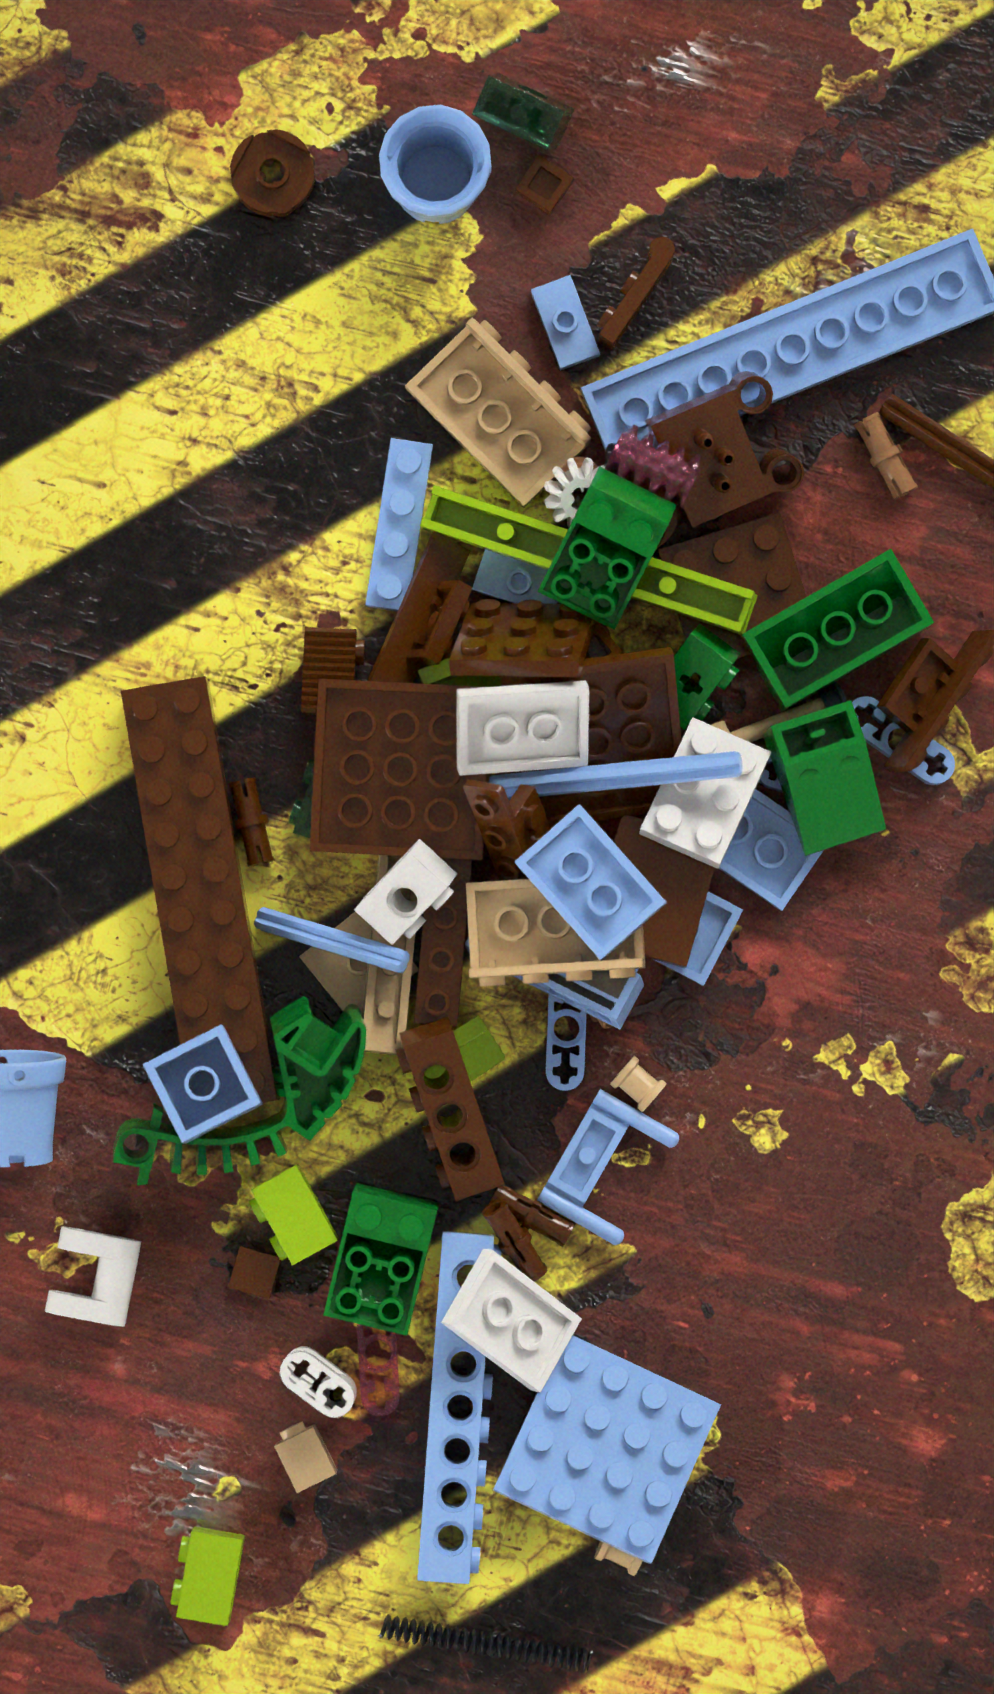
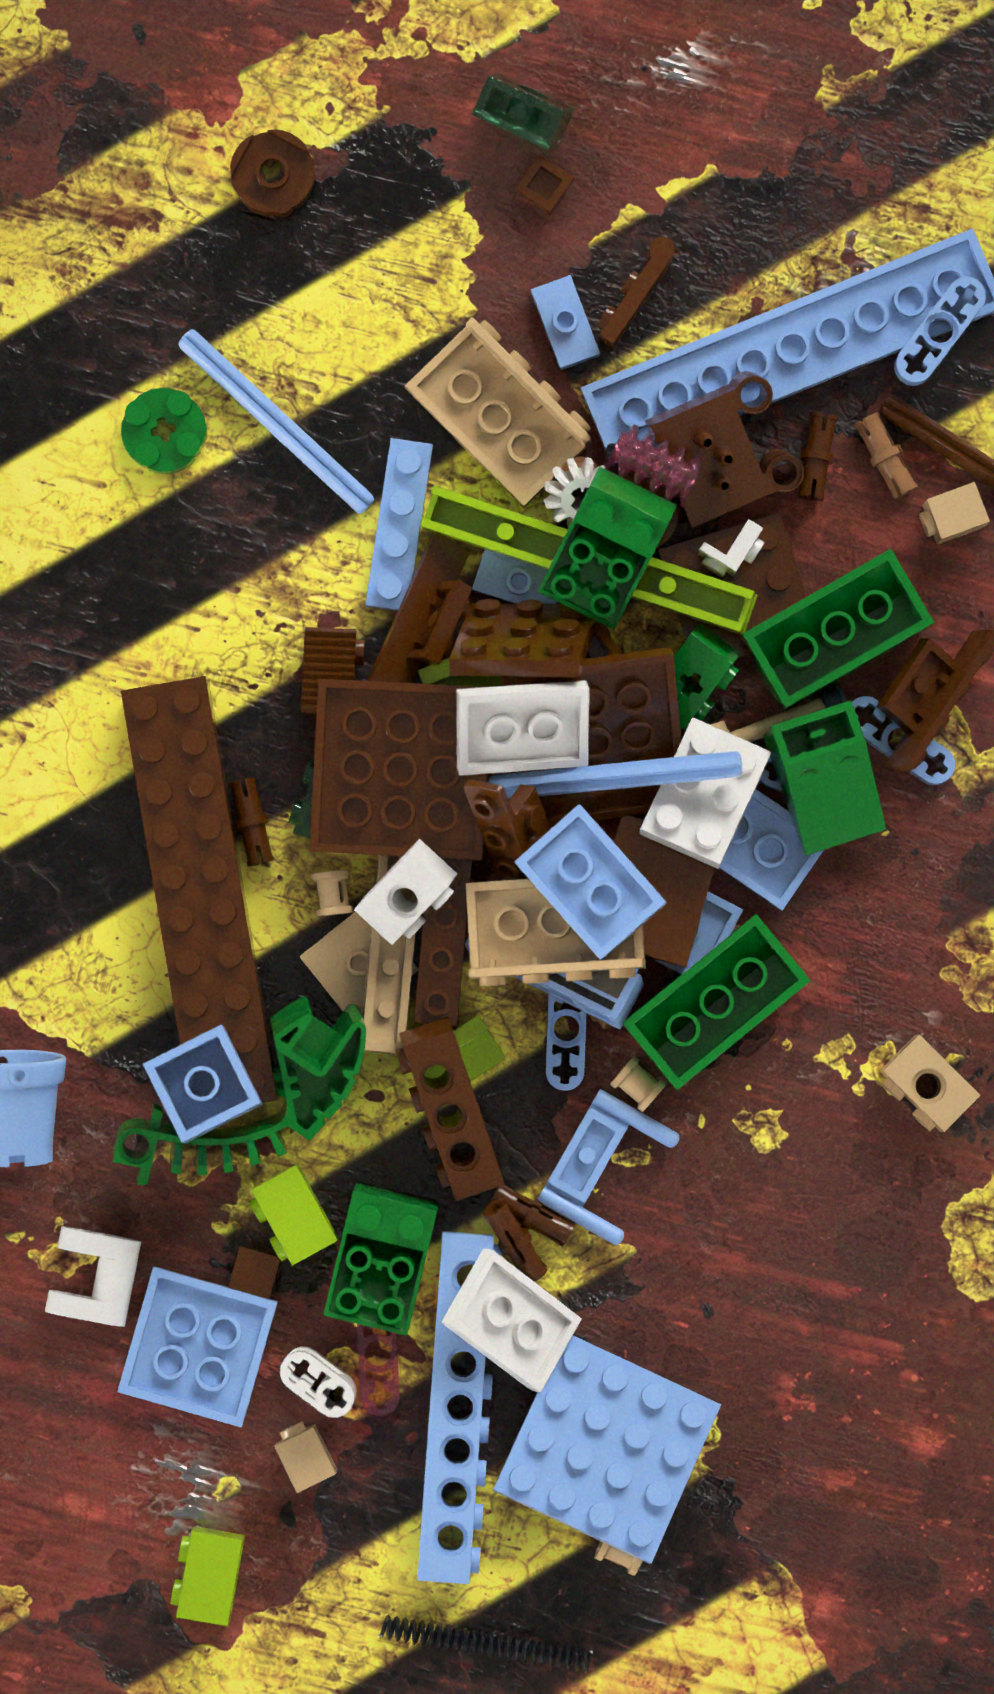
light blue axle [254,907,410,973] -> none
light blue piece [379,105,492,224] -> none
none -> light blue plate [117,1266,278,1428]
none -> green plate [121,388,207,474]
none -> light blue axle [178,329,374,514]
none -> tan bush [311,870,354,917]
none -> green slope [623,914,811,1090]
none -> white bracket [698,519,765,577]
none -> reddish brown pin [797,412,837,501]
none -> tan brick [879,1034,981,1132]
none -> light blue beam [894,276,986,386]
none -> tan brick [919,482,990,545]

